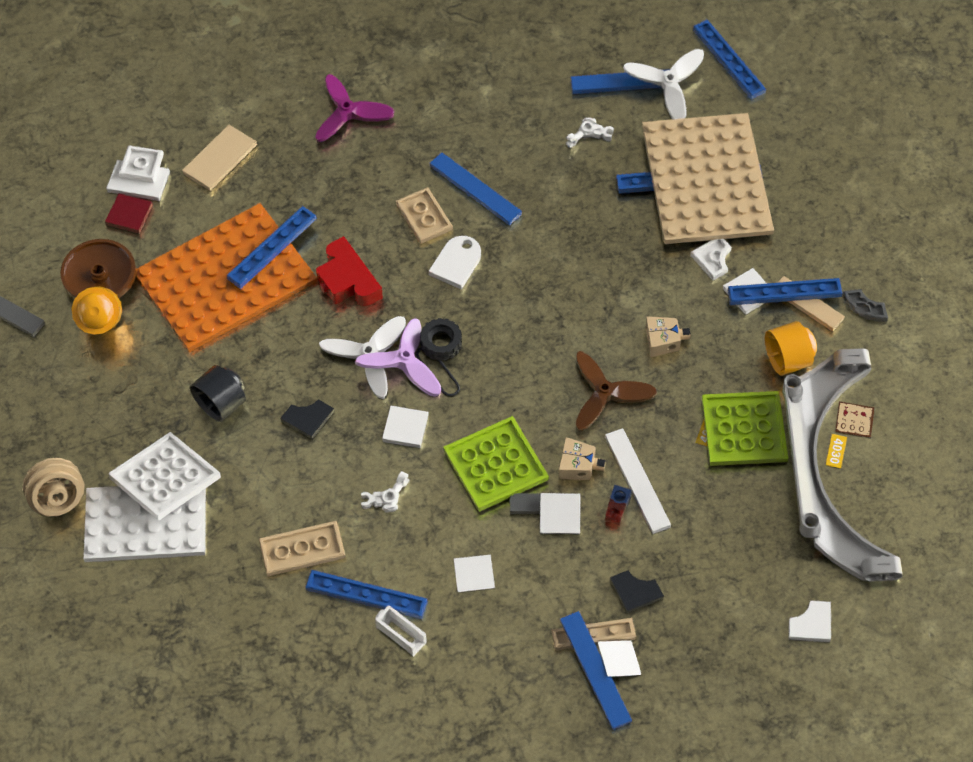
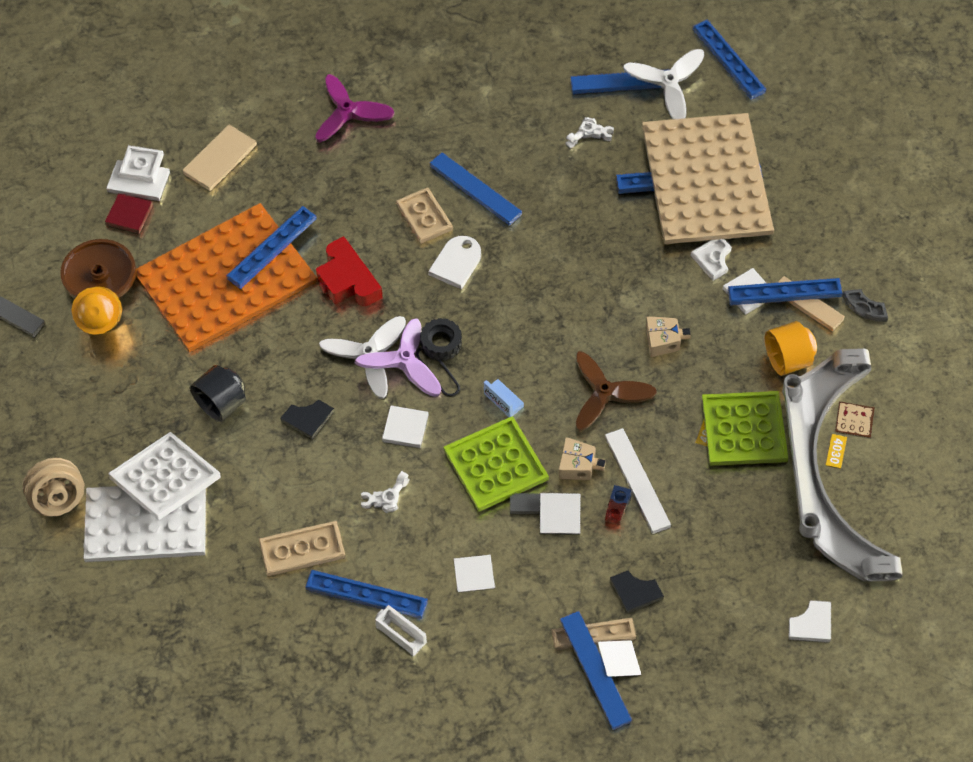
none -> light blue panel [484,379,524,417]

